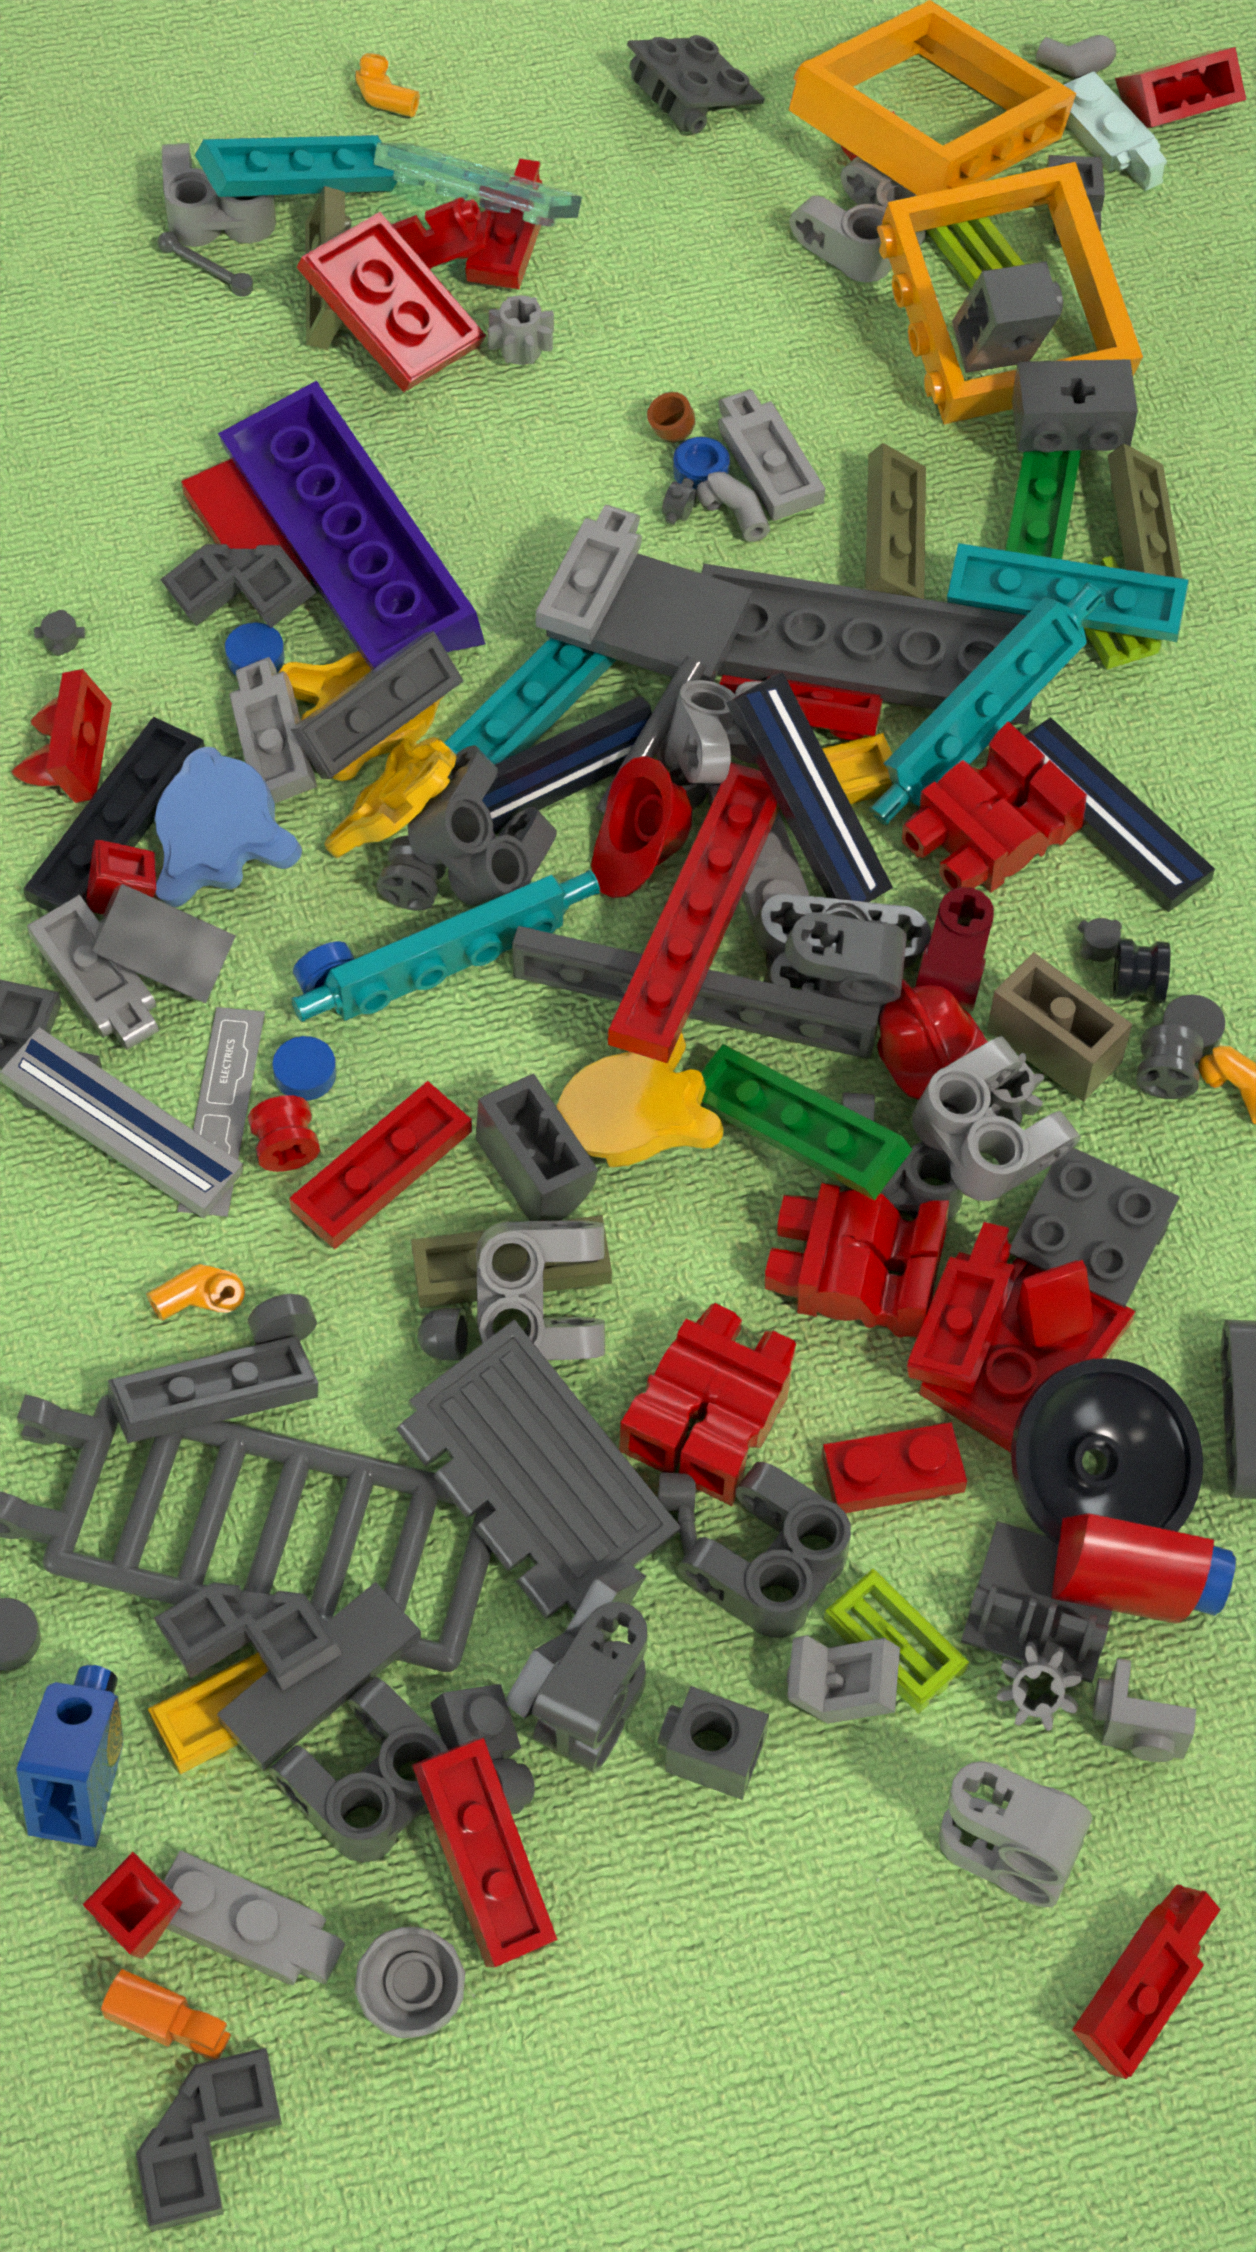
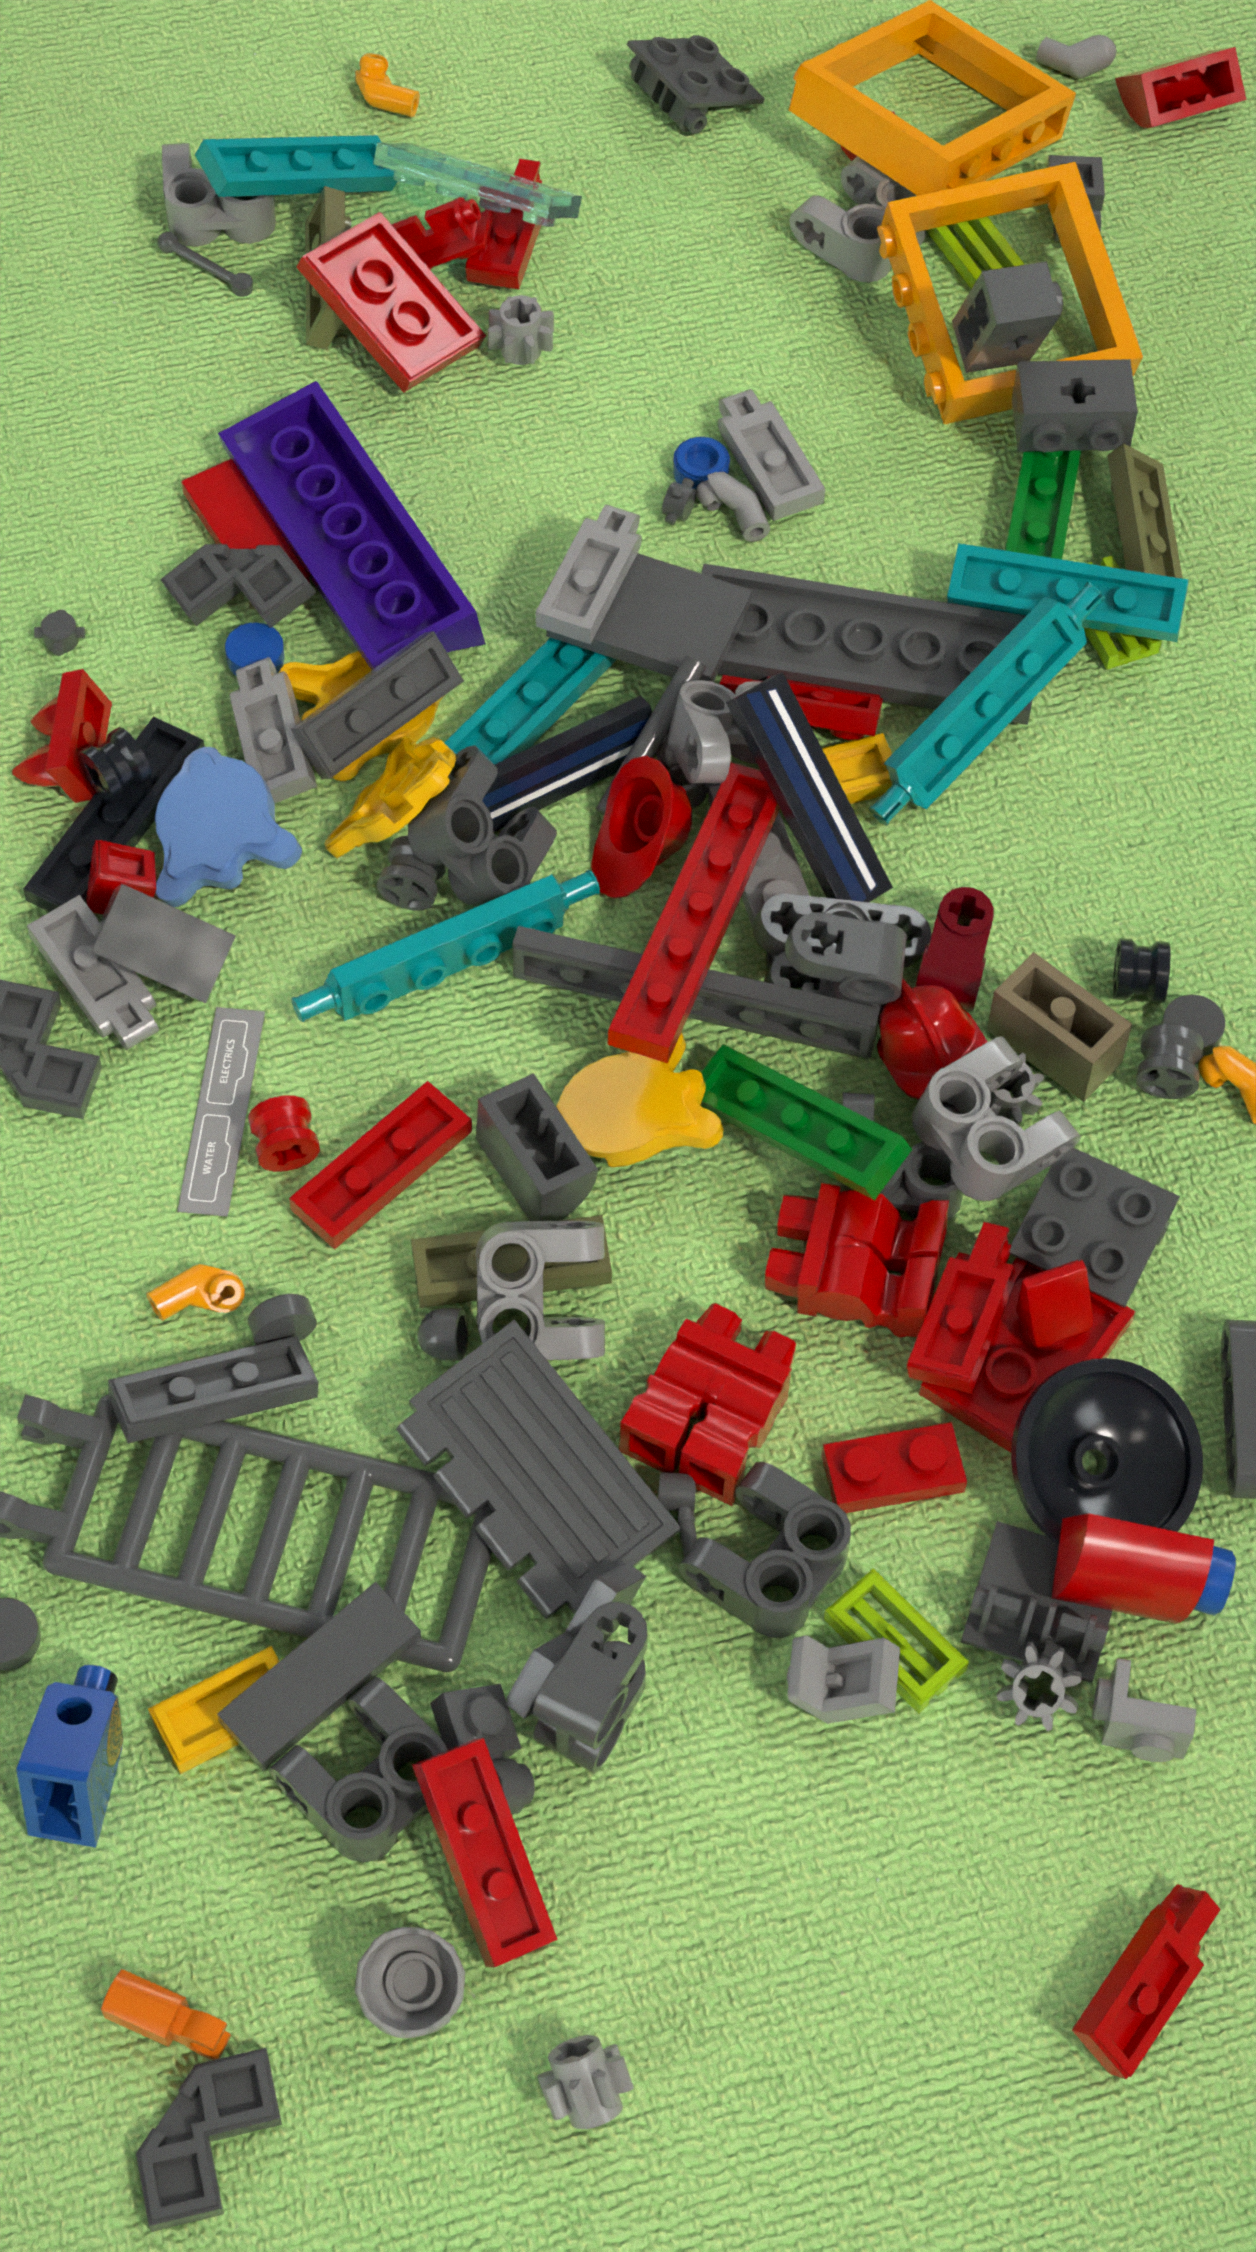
light grey tile [0,1027,243,1219] -> none
red slope [82,1852,183,1959] -> none
dark grey tile [154,1582,342,1691] -> none
light grey hinge [164,1850,345,1985] -> none
blue tile [273,1036,336,1101] -> none
blue tile [292,941,355,994] -> none
dark orange hinge [647,392,695,443] -> none
dark grey brick [658,1686,769,1800] -> none
olive plate [865,443,926,599] -> none
red hips [902,721,1087,893] -> none
light grey piece [938,1761,1093,1907] -> none
black tile [1024,717,1215,912] -> none
light aqua hinge [1064,71,1167,191] -> none
dark grey piece [1077,918,1122,962] -> none
none -> black wheel [77,727,152,803]
none -> light grey gear [537,2035,634,2129]

